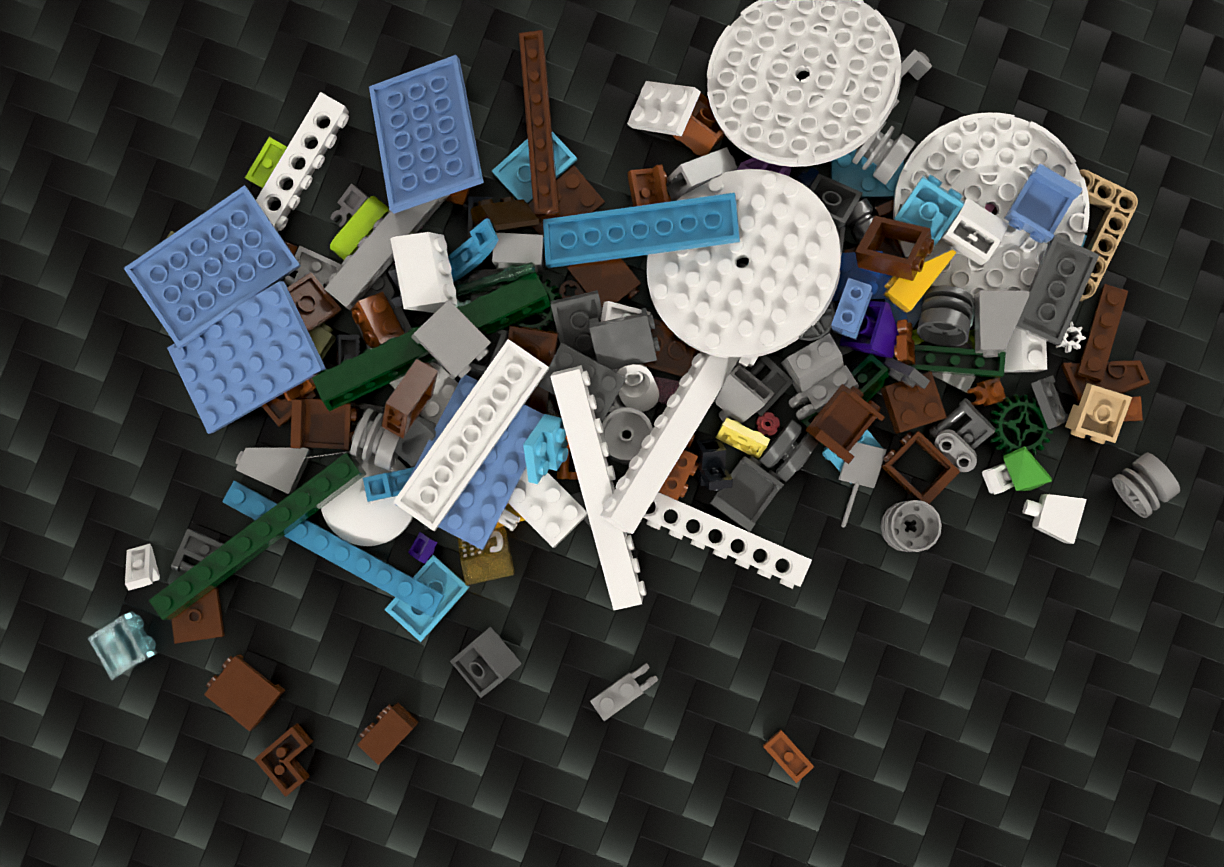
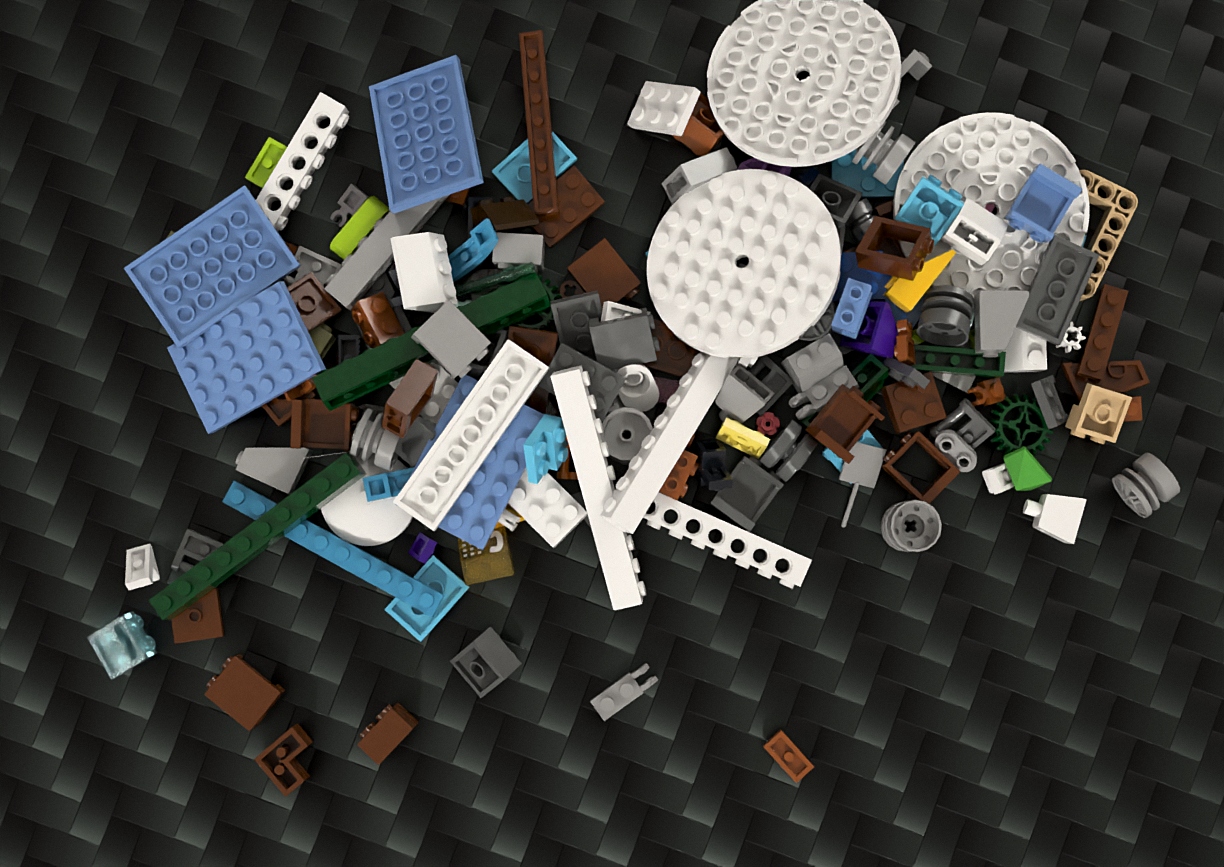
dark azure plate [543,193,740,268] -> none
dark orange bracket [627,164,671,207] -> none

